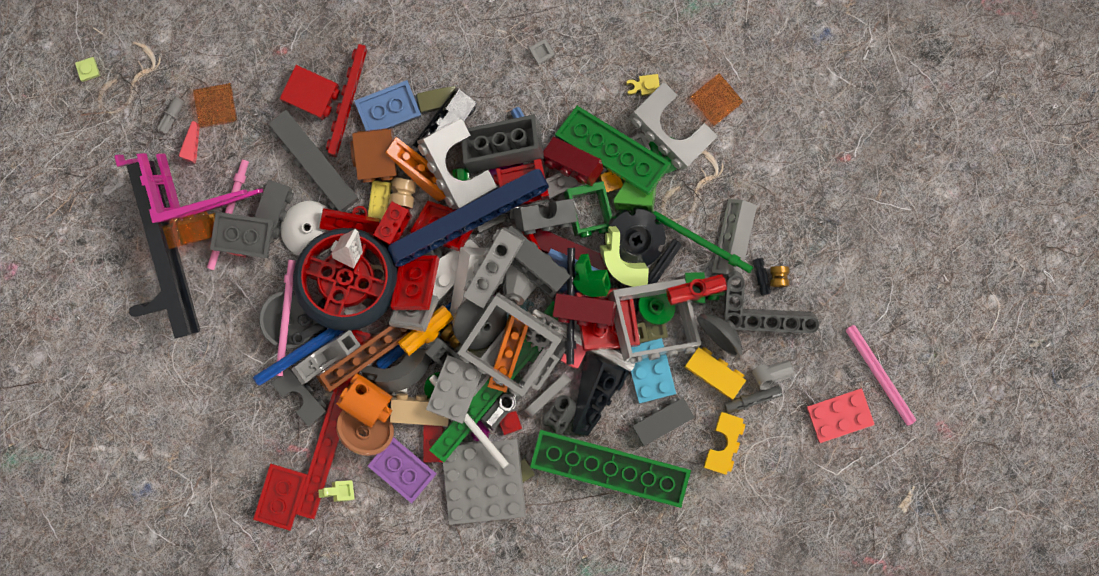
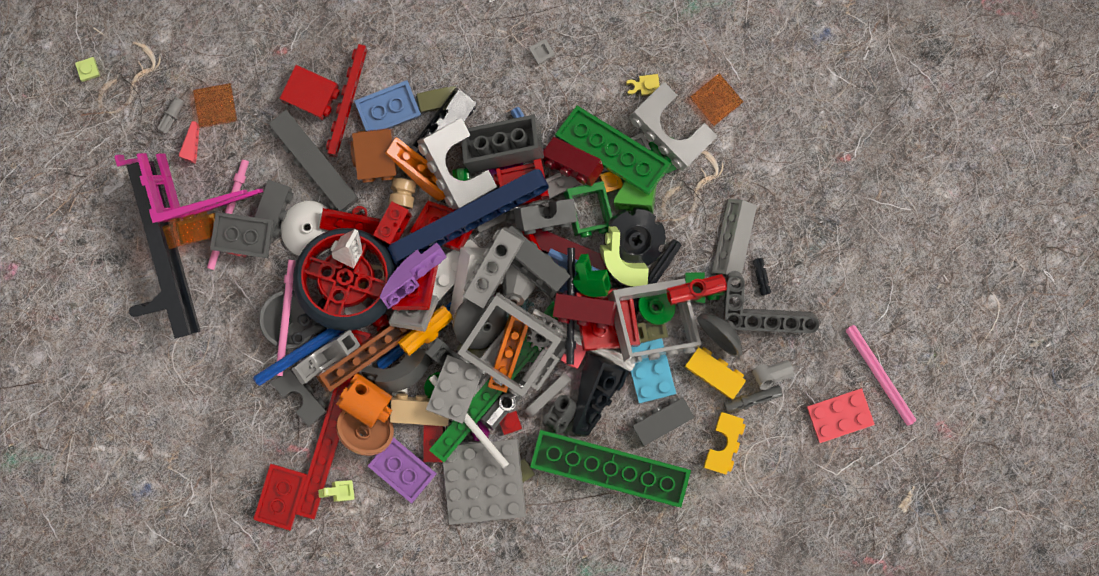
light yellow plate [368,181,392,220] -> none
pearl gold wheel [440,323,460,349] -> none
green bar [653,211,753,273] -> none
pearl gold wheel [770,266,789,287] -> none
none -> red bush [373,314,389,331]
none -> medium lavender slope [380,243,447,309]

